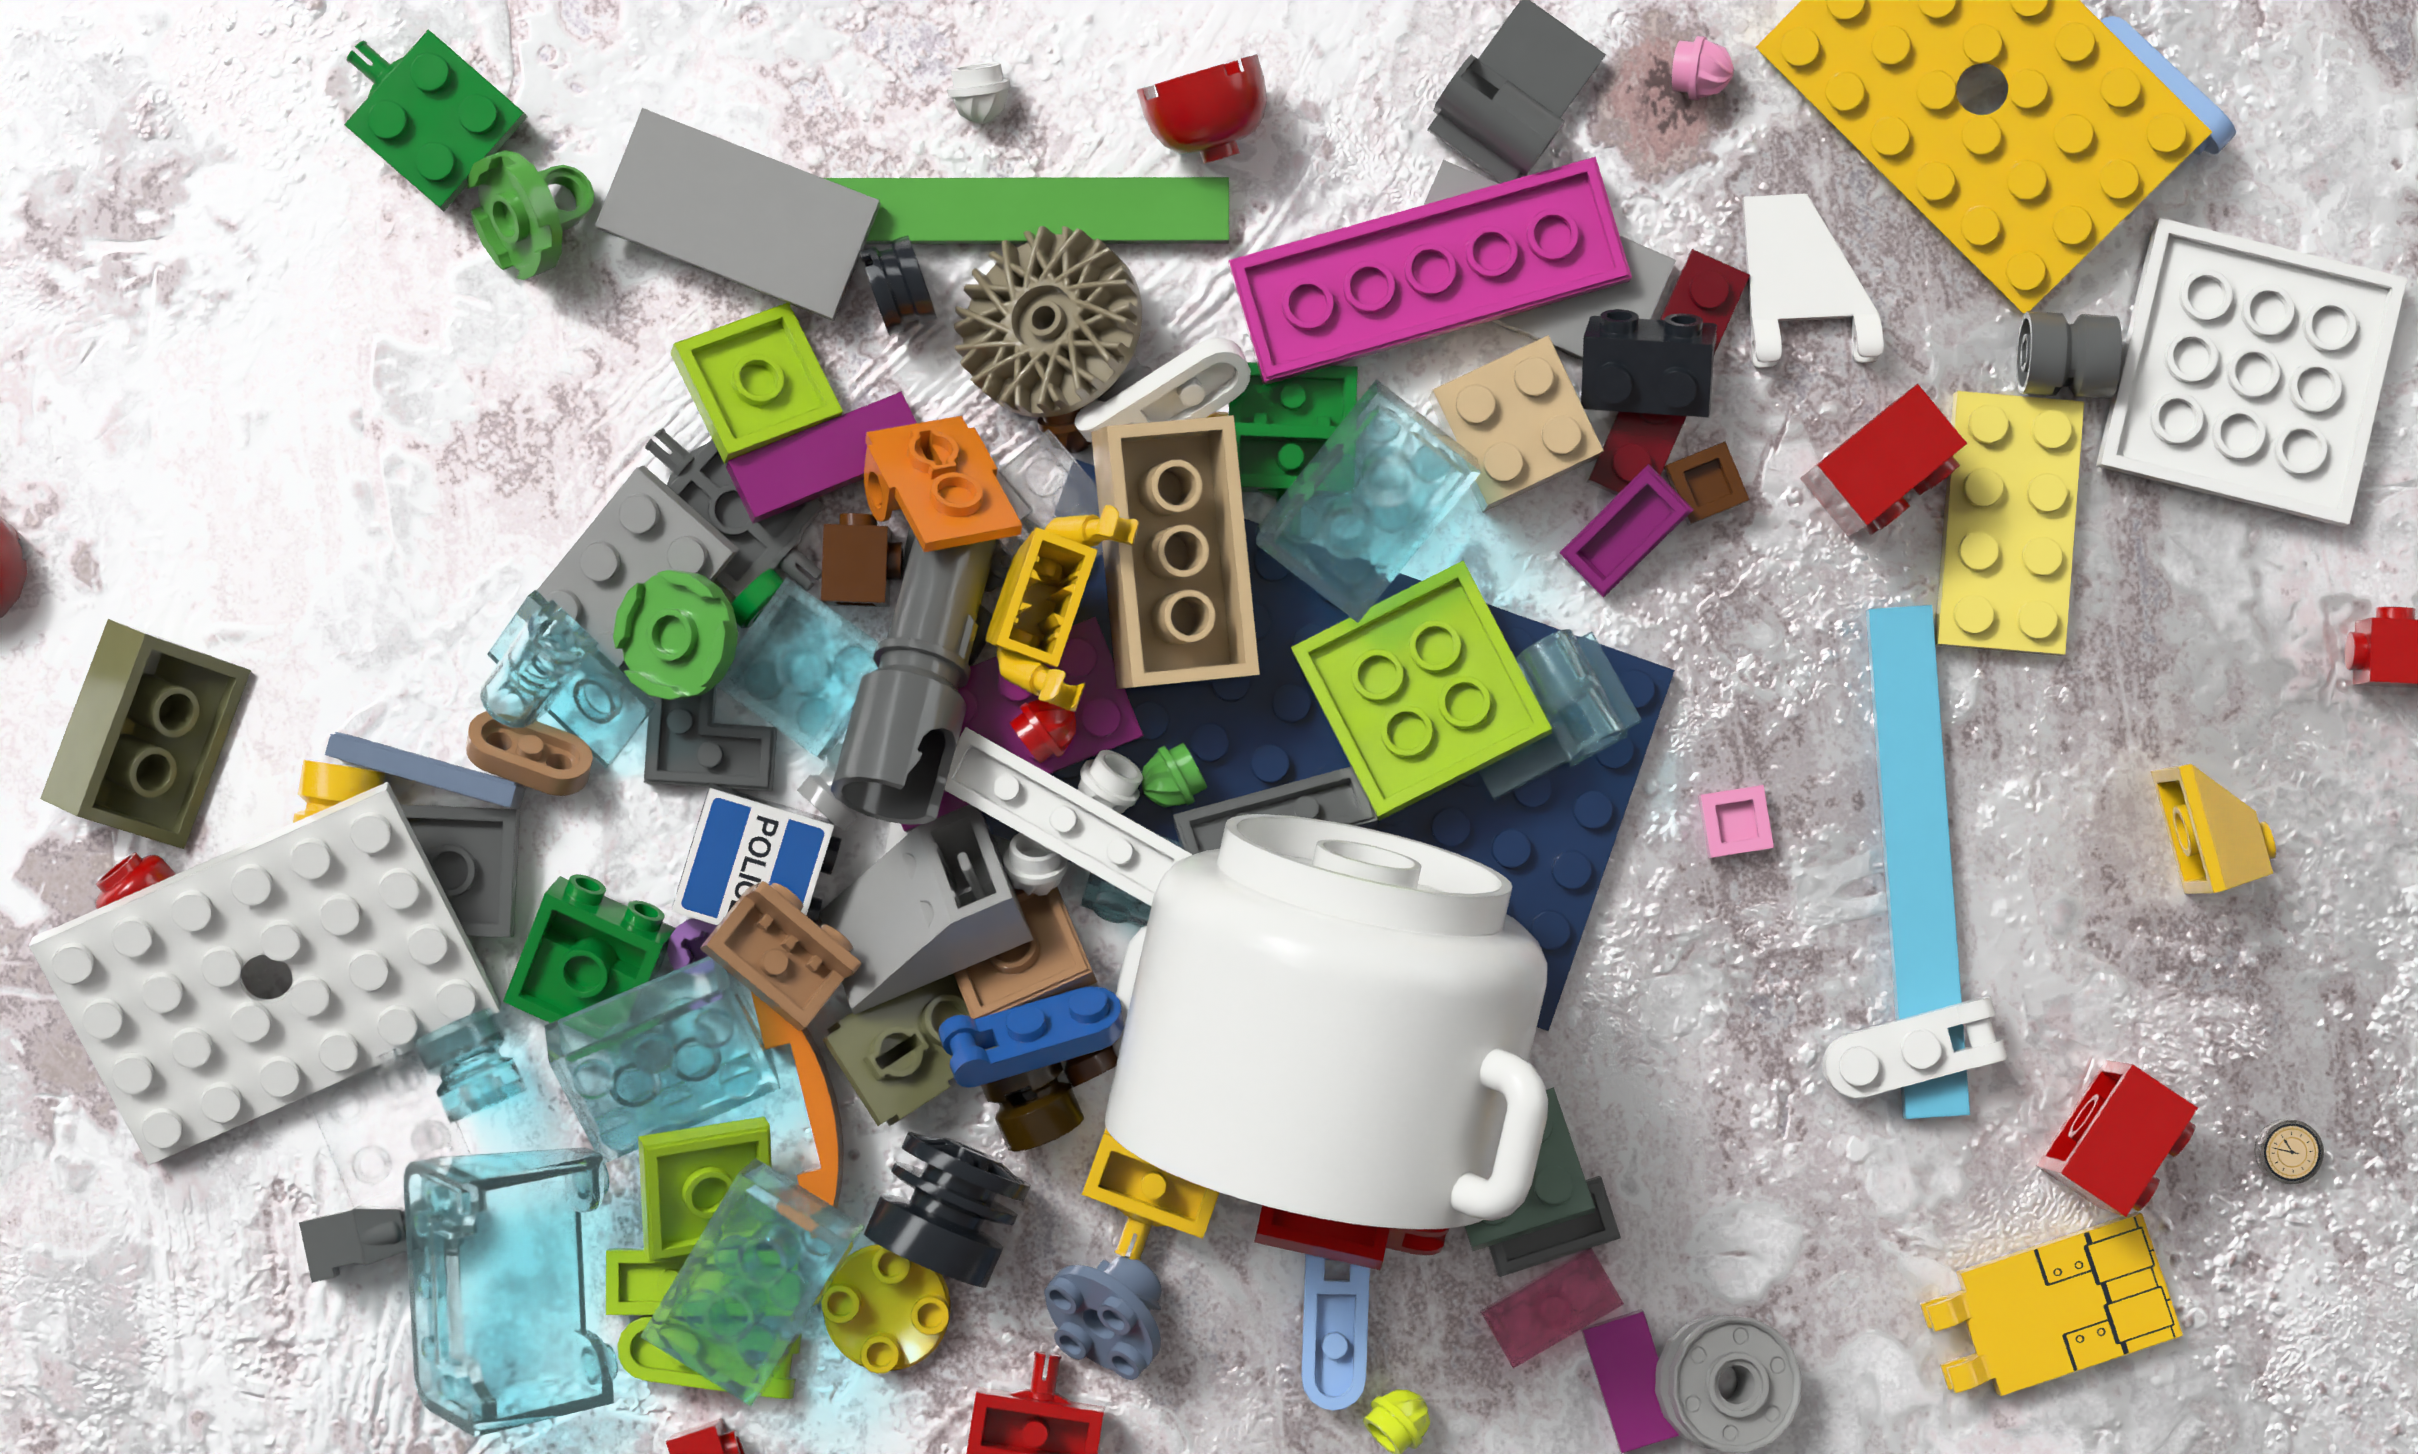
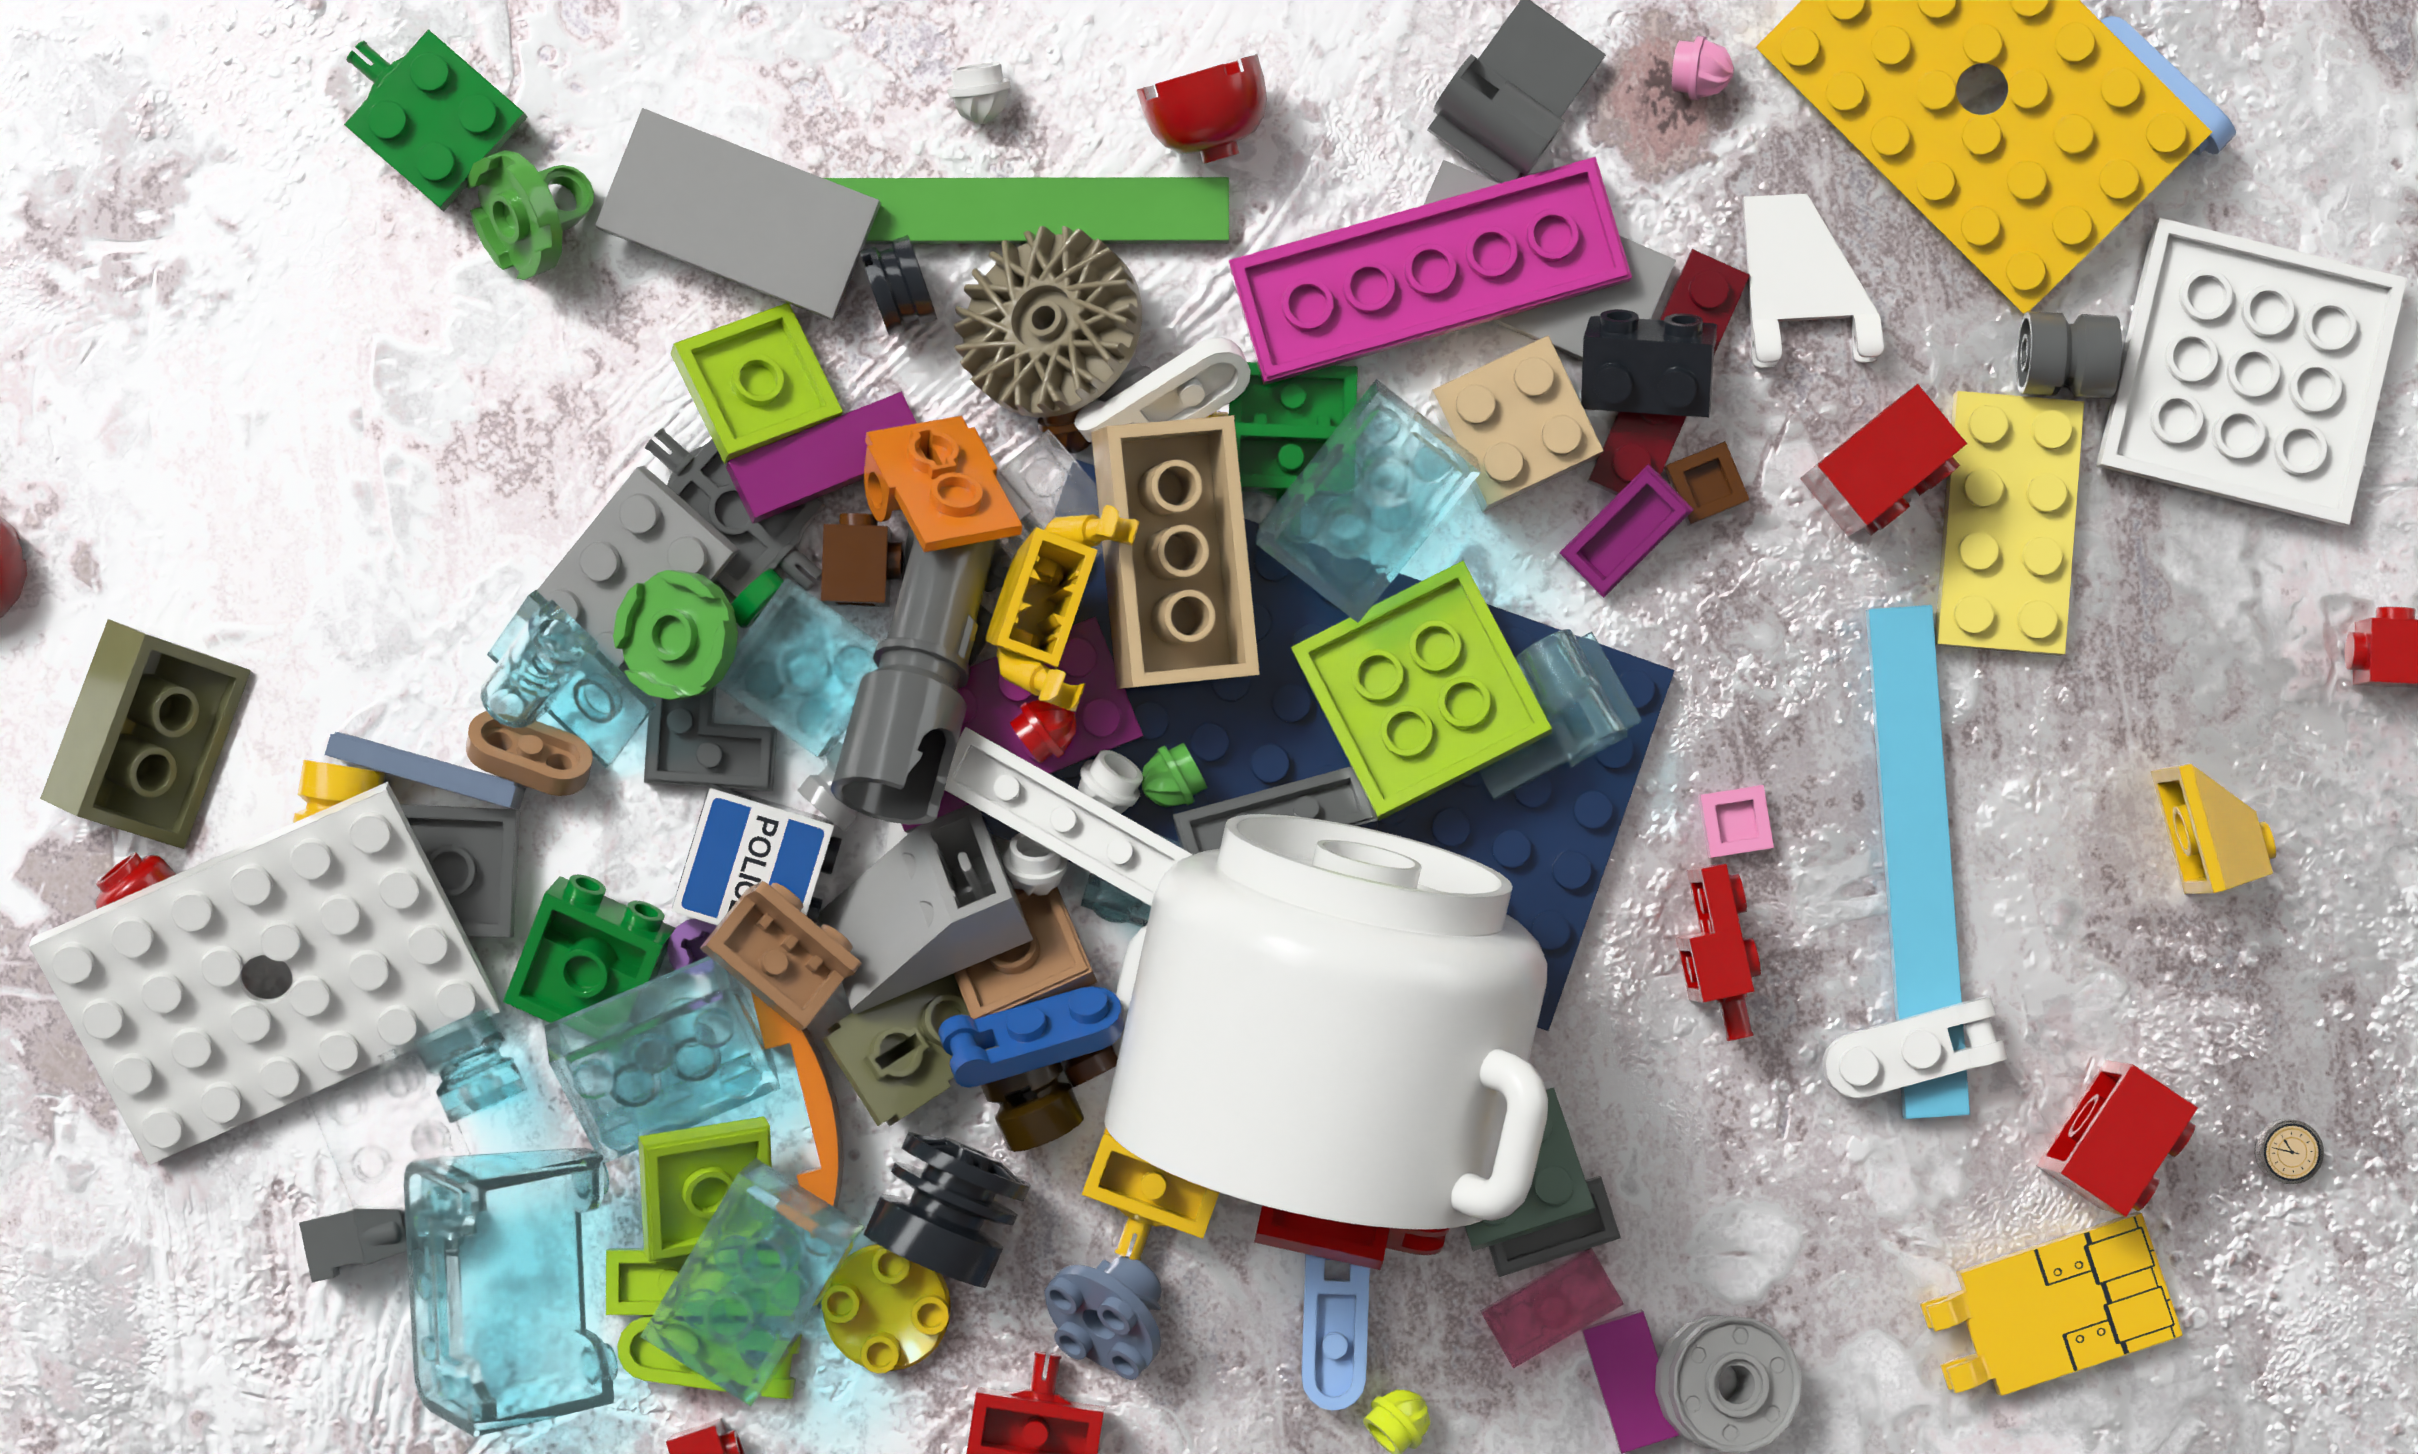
none -> red plate [1675,864,1761,1041]

